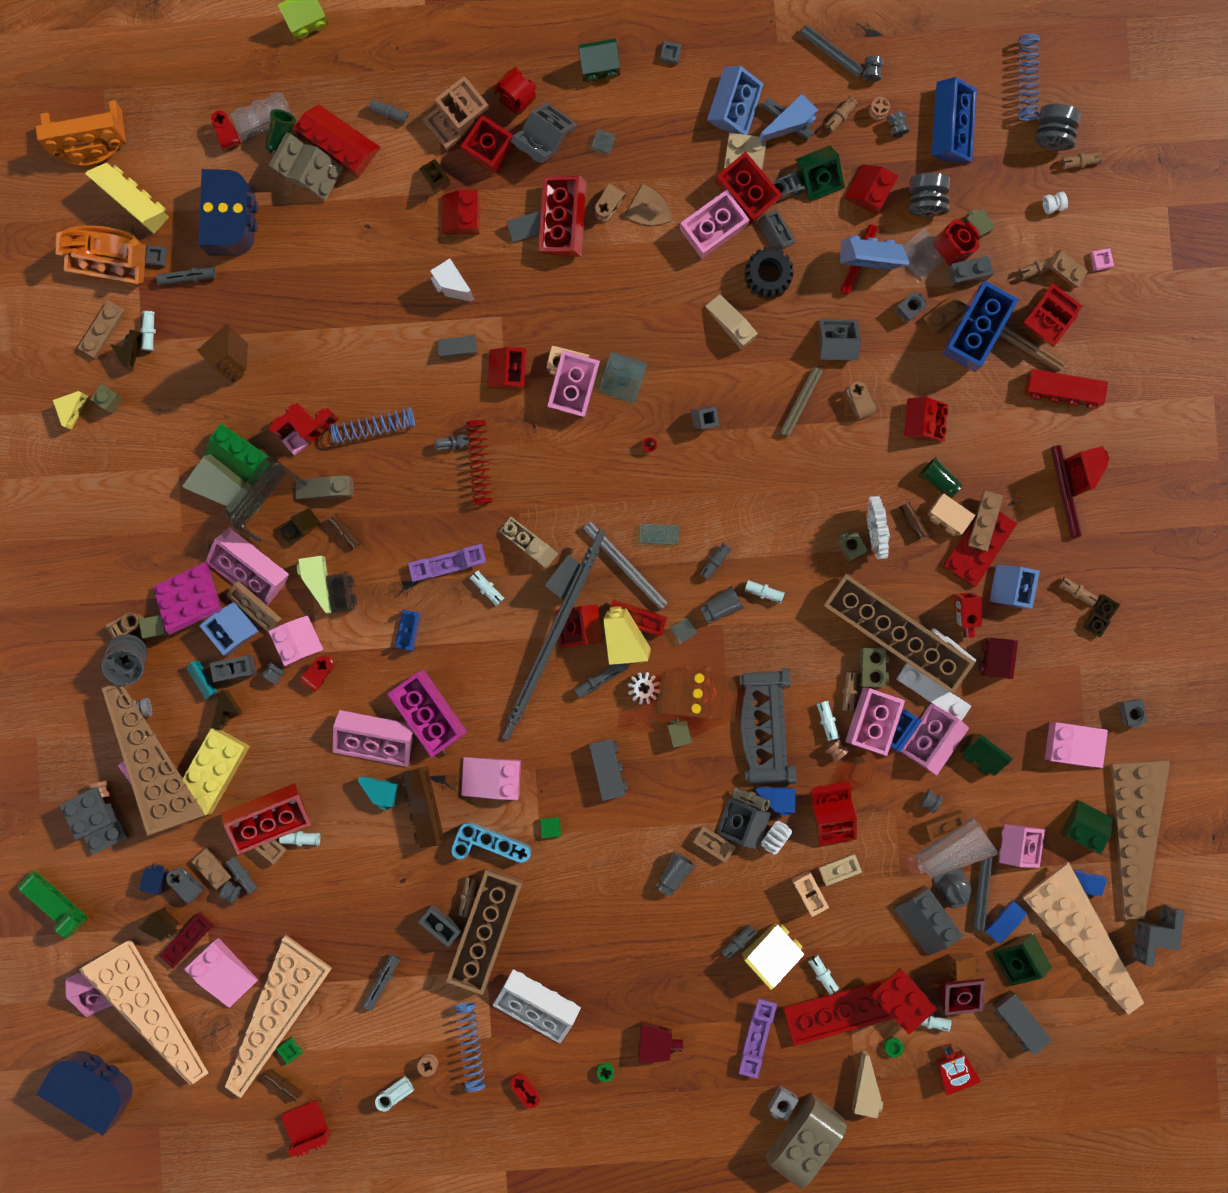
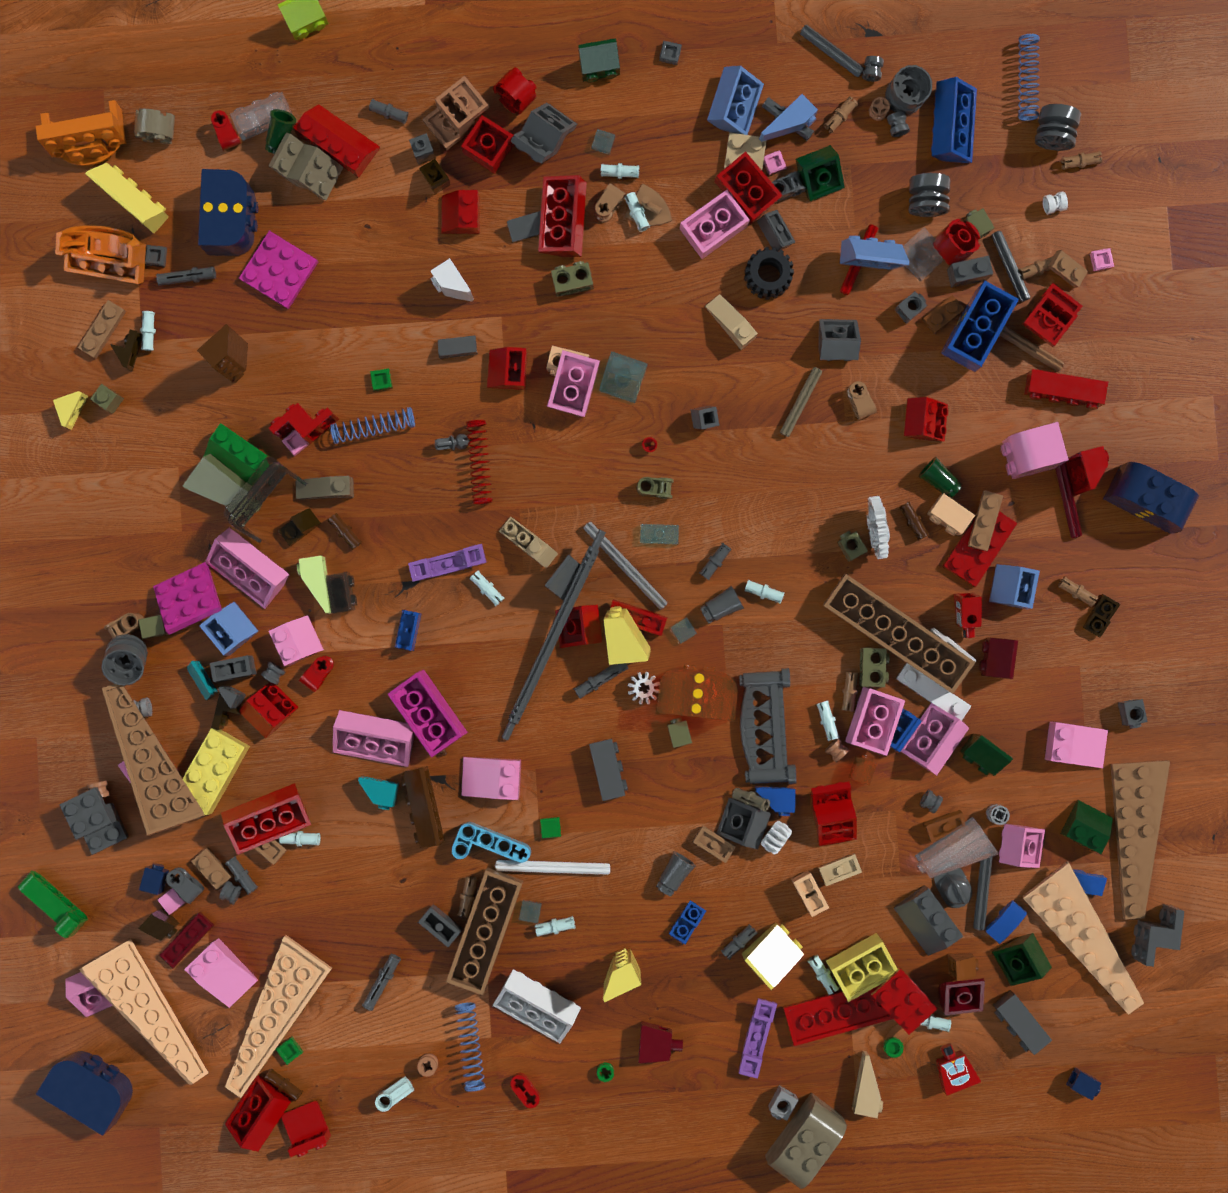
medium nougat plate [227,581,282,632] -> none
red slope [844,164,899,215] -> none
none -> dark tan brick [134,108,175,144]
none -> bright pink tile [158,888,186,915]
none -> dark grey slope [218,686,246,708]
none -> red slope [225,1075,291,1152]
none -> dark pink plate [239,231,318,309]
none -> red slope [239,682,299,739]
none -> green tile [370,368,393,391]
none -> dark grey brick [409,133,436,165]
none -> white axle [495,860,610,875]
none -> clear light blue tile [519,900,542,923]
none -> light aqua pin [535,916,576,937]
none -> olive brick [551,261,594,297]
none -> light aqua pin [601,163,639,179]
none -> light yellow slope [603,948,641,1002]
none -> light aqua pin [624,192,650,232]
none -> olive piece [637,477,674,499]
none -> blue slope [668,900,706,945]
none -> bright pink tile [763,150,787,176]
none -> light yellow slope [826,933,897,1002]
none -> dark grey wheel [885,65,932,115]
none -> light grey wheel [986,804,1010,825]
none -> dark grey axle [991,231,1030,302]
none -> bright pink brick [1001,422,1068,479]
none -> dark blue brick [1066,1067,1101,1100]
none -> dark blue brick [1103,462,1199,534]

